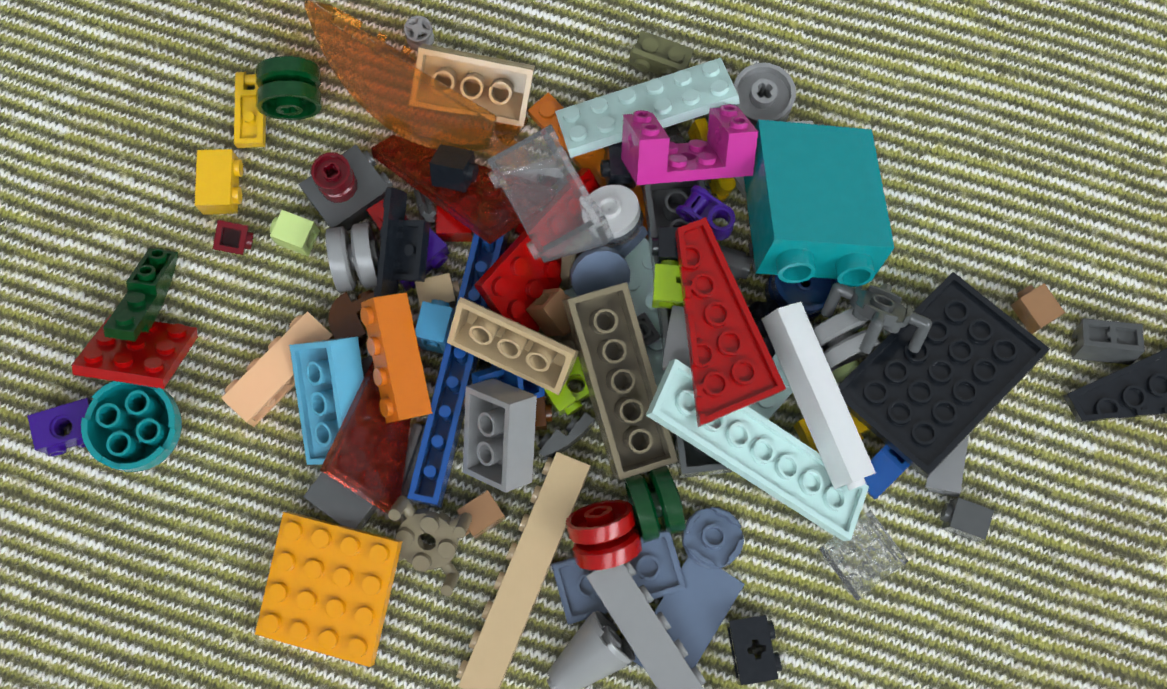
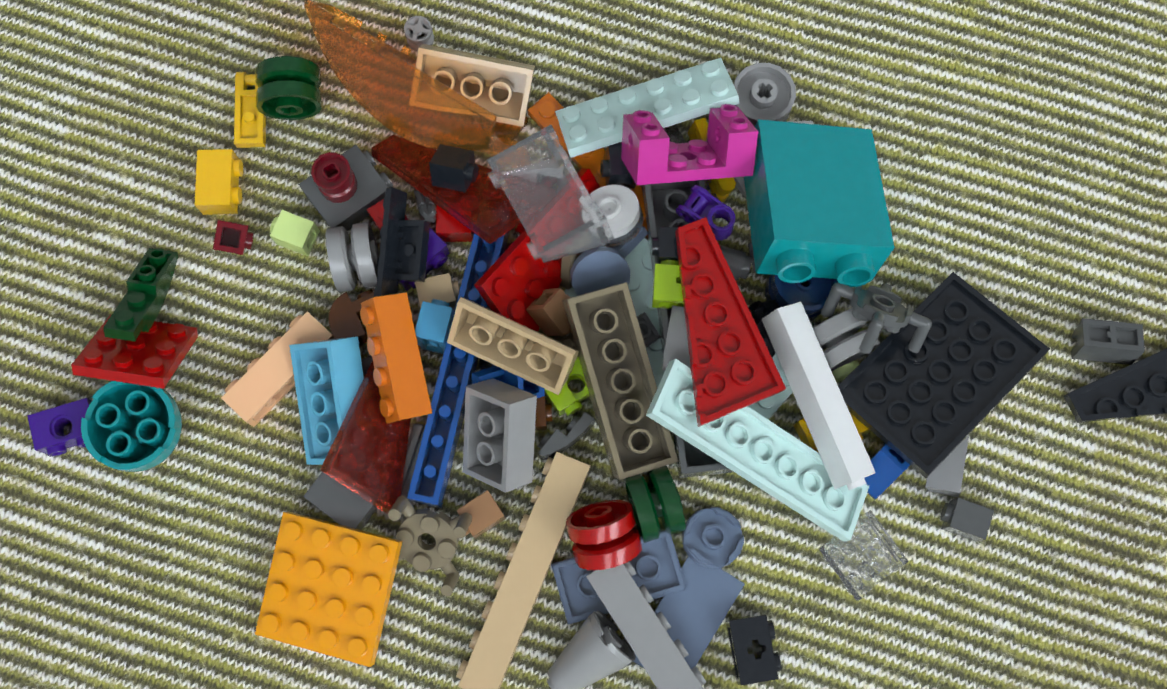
olive bracket [629,30,694,77] -> none
medium nougat brick [1010,283,1065,334] -> none

